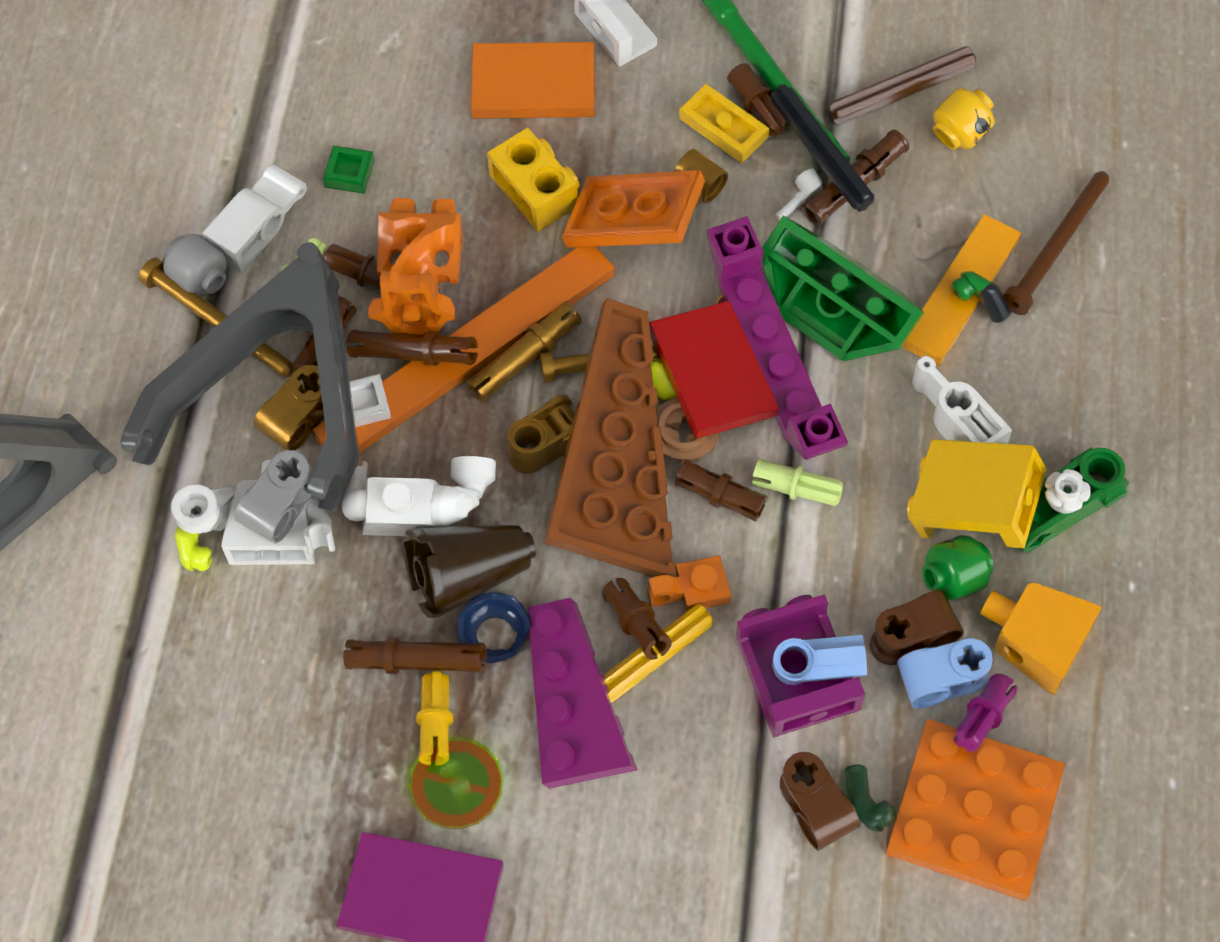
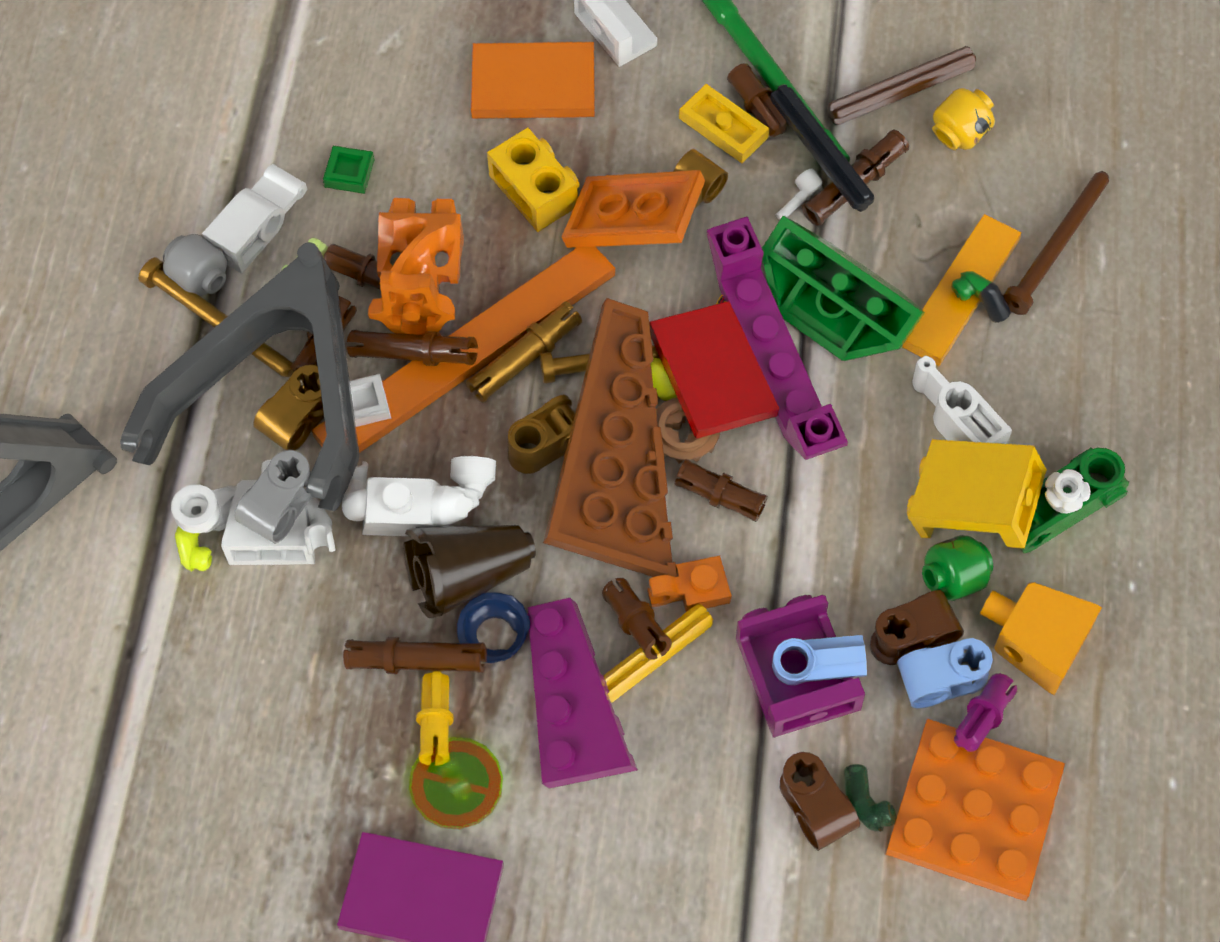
yellowish green axle [752,458,843,506] -> none

